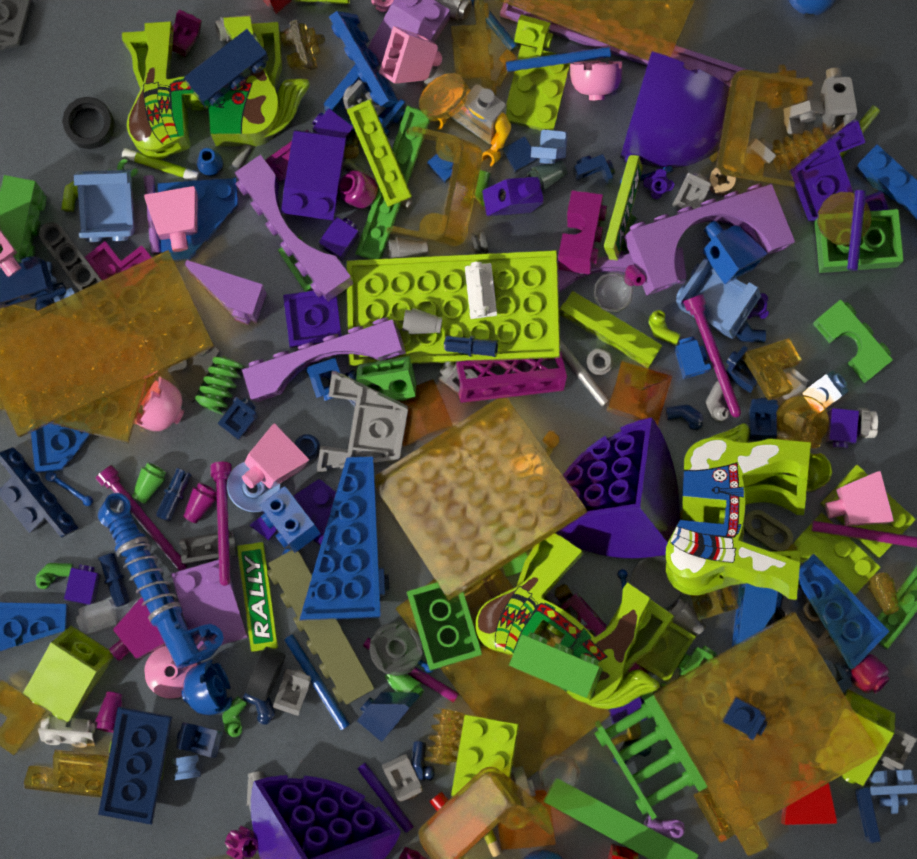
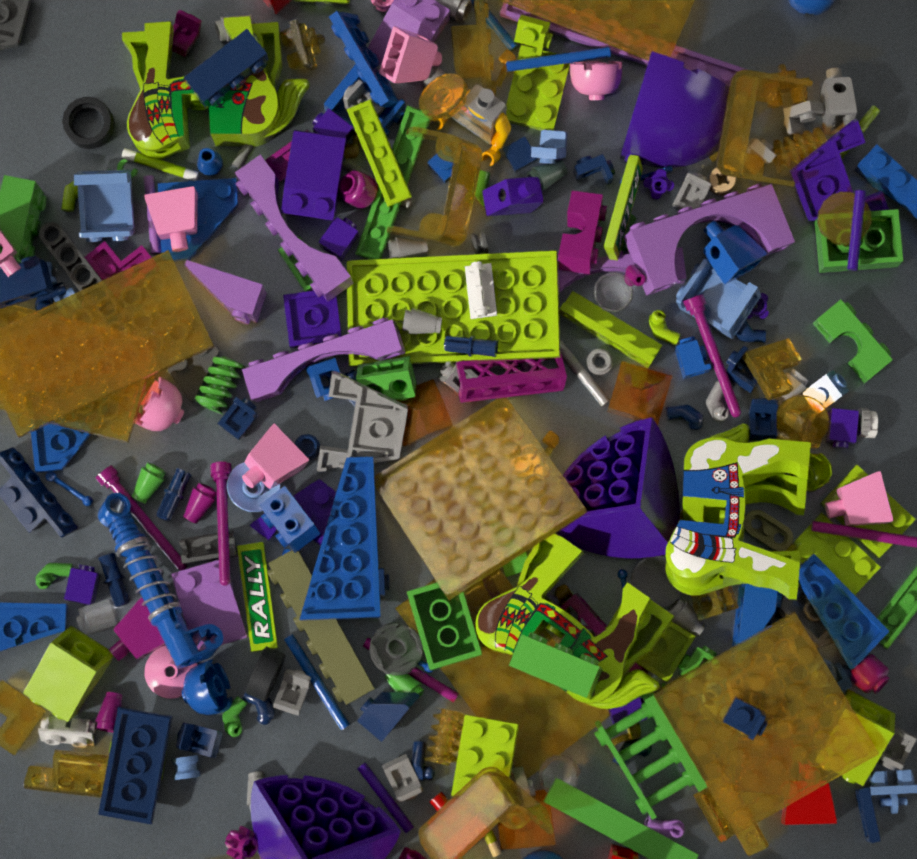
clear yellow cone [868,573,899,615] -> none

